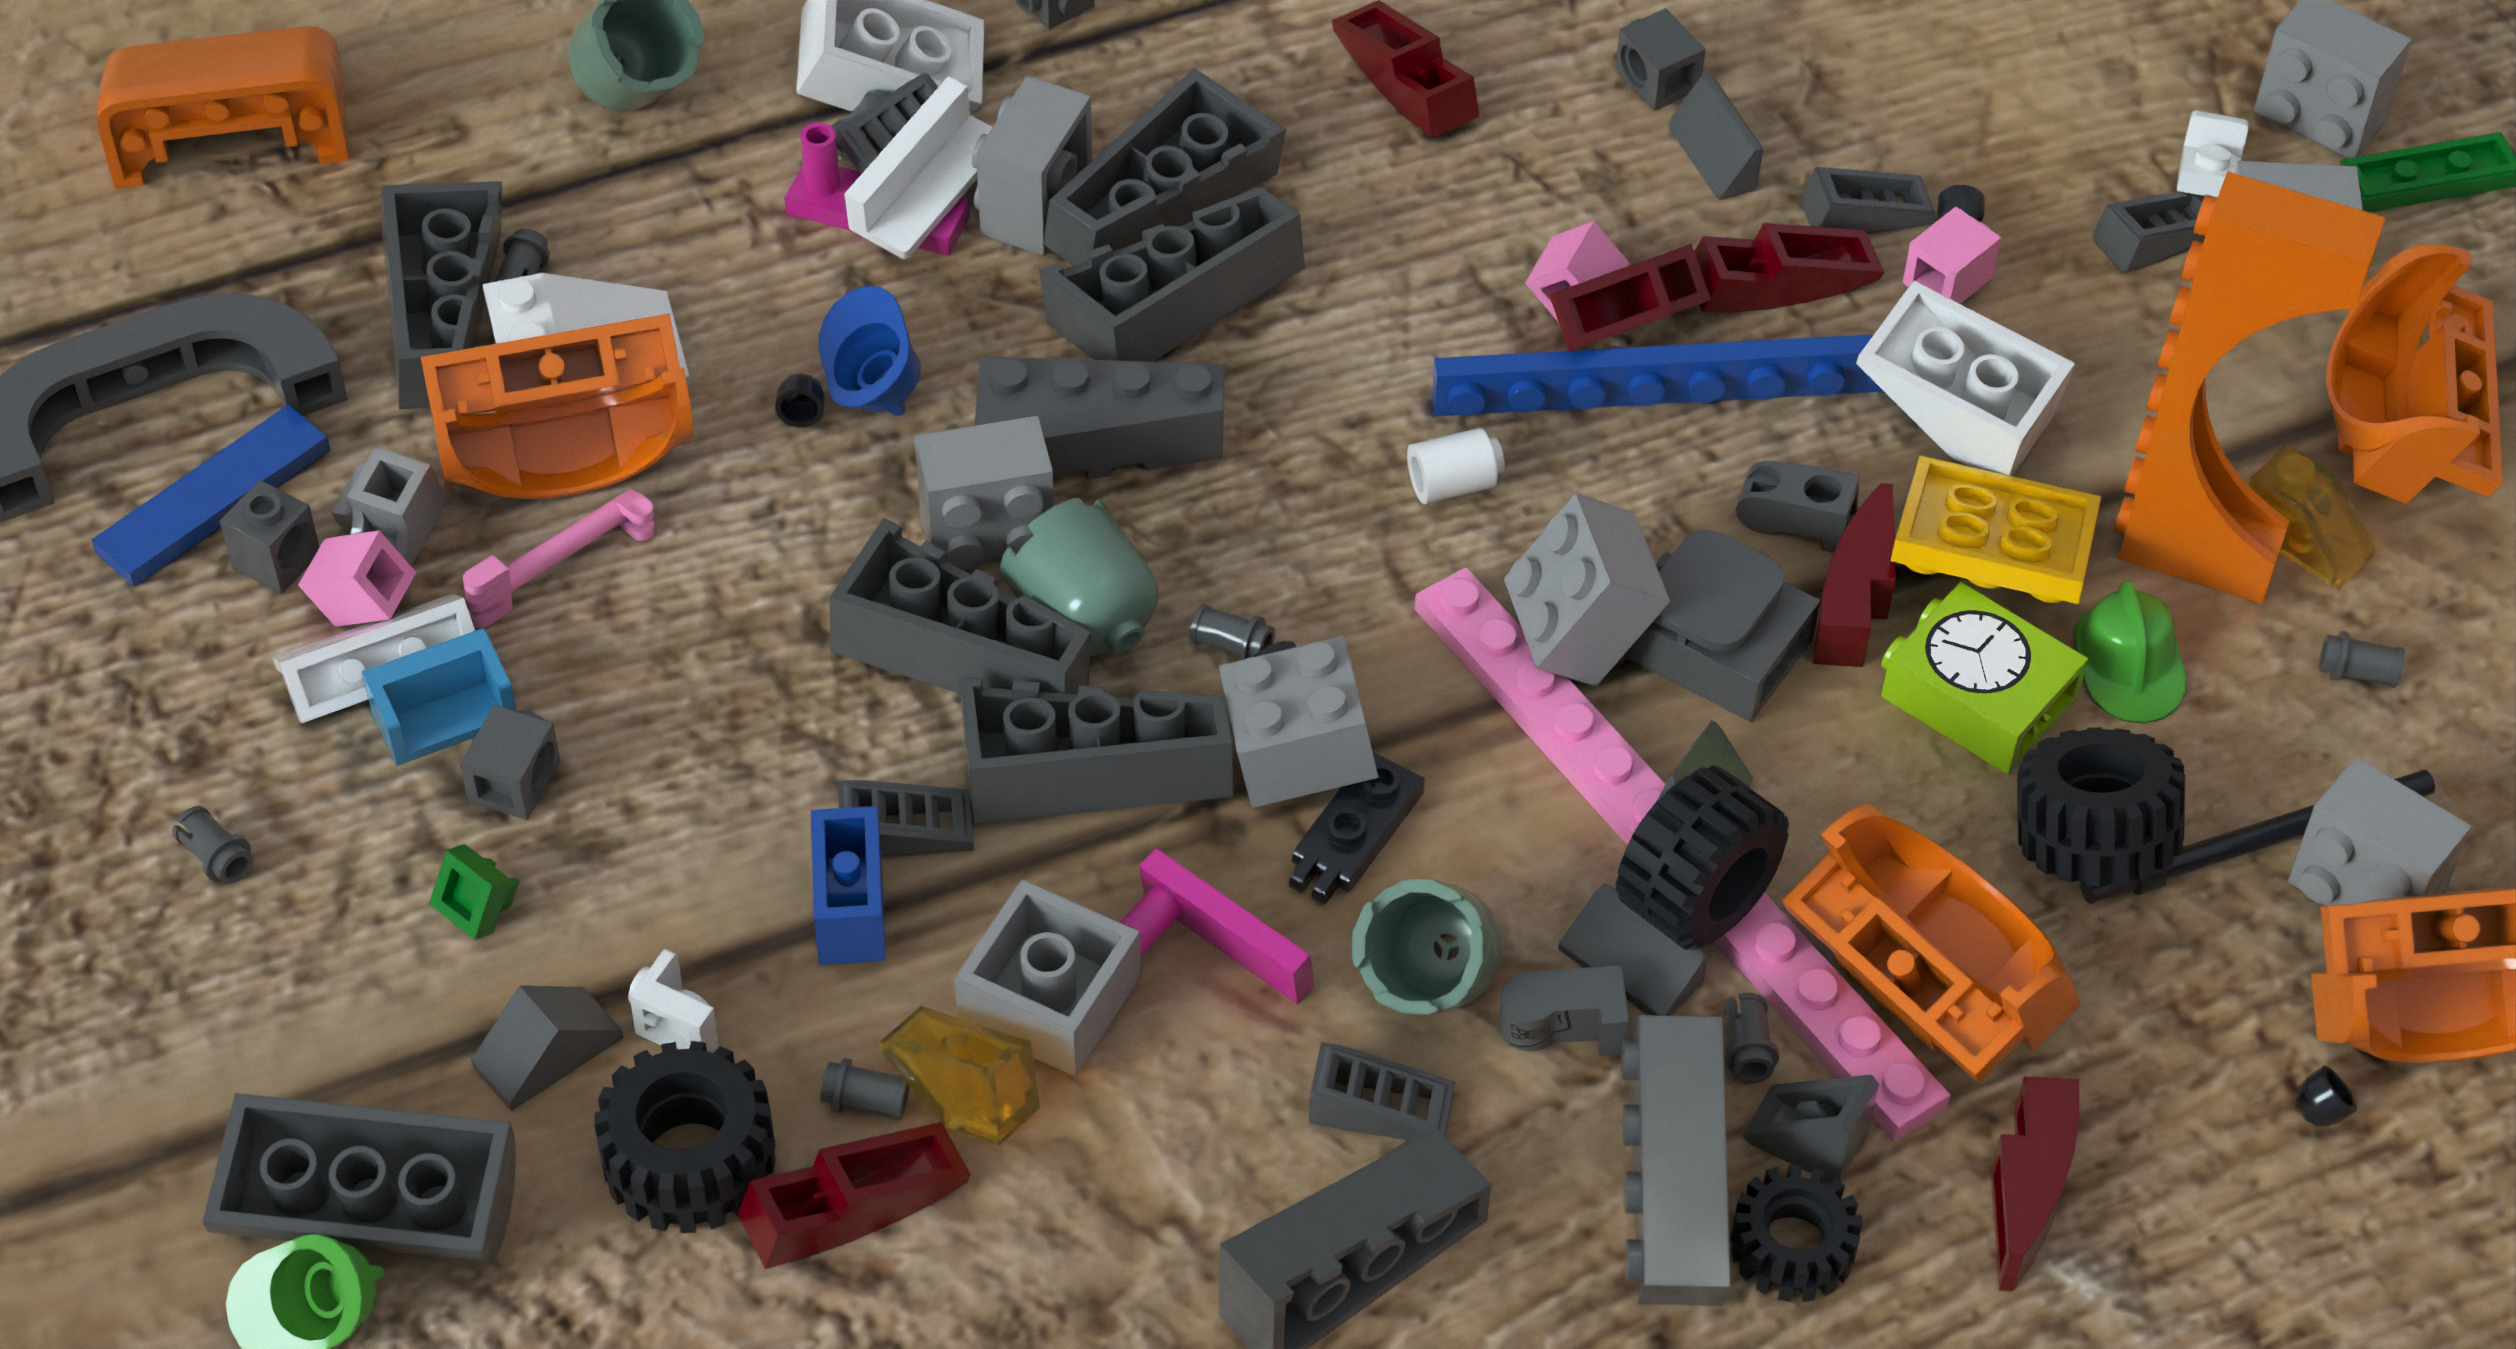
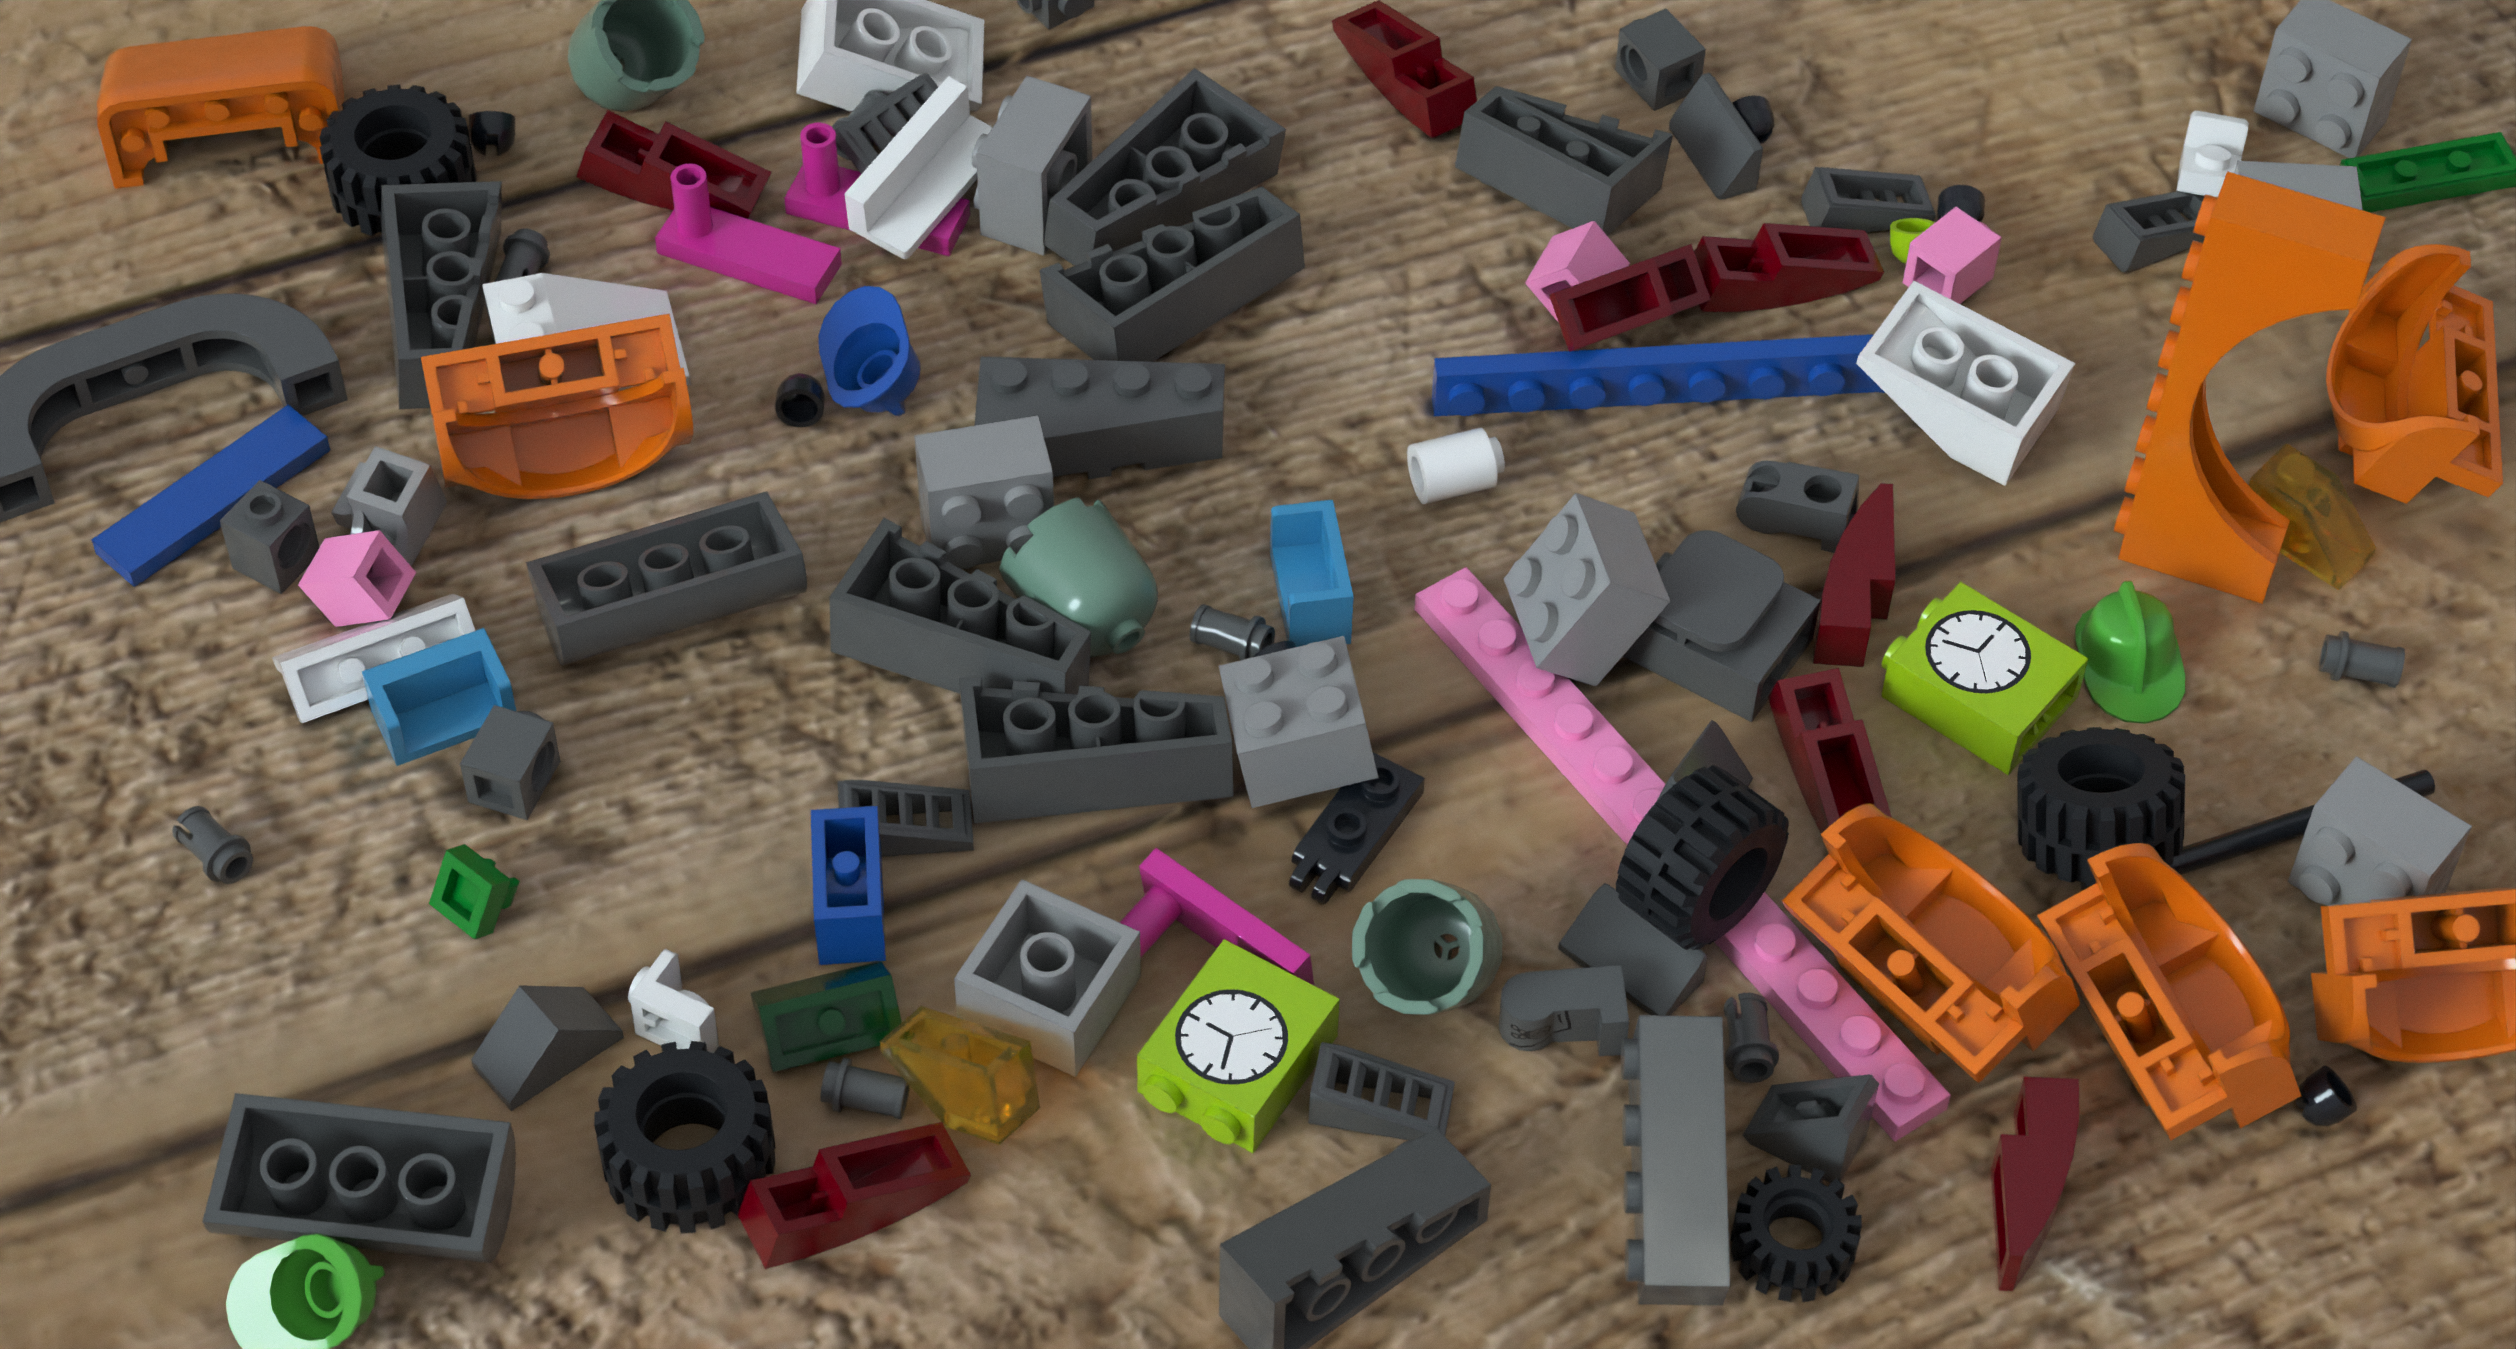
bright pink hinge [463,489,655,629] -> none
yellow plate [1891,456,2101,604] -> none
none -> black tyre [320,84,477,236]
none -> black hinge [468,111,515,156]
none -> dark grey brick [526,491,807,666]
none -> dark red slope [576,110,772,219]
none -> dark pink piece [655,164,842,304]
none -> dark green panel [751,961,905,1072]
none -> lime brick [1137,939,1340,1153]
none -> dark azure panel [1270,500,1353,647]
none -> dark grey wedge [1455,86,1673,236]
none -> black hinge [1732,95,1774,144]
none -> dark red slope [1768,668,1892,834]
none -> lime hinge [1890,218,1935,264]
none -> orange piece [2037,843,2301,1141]

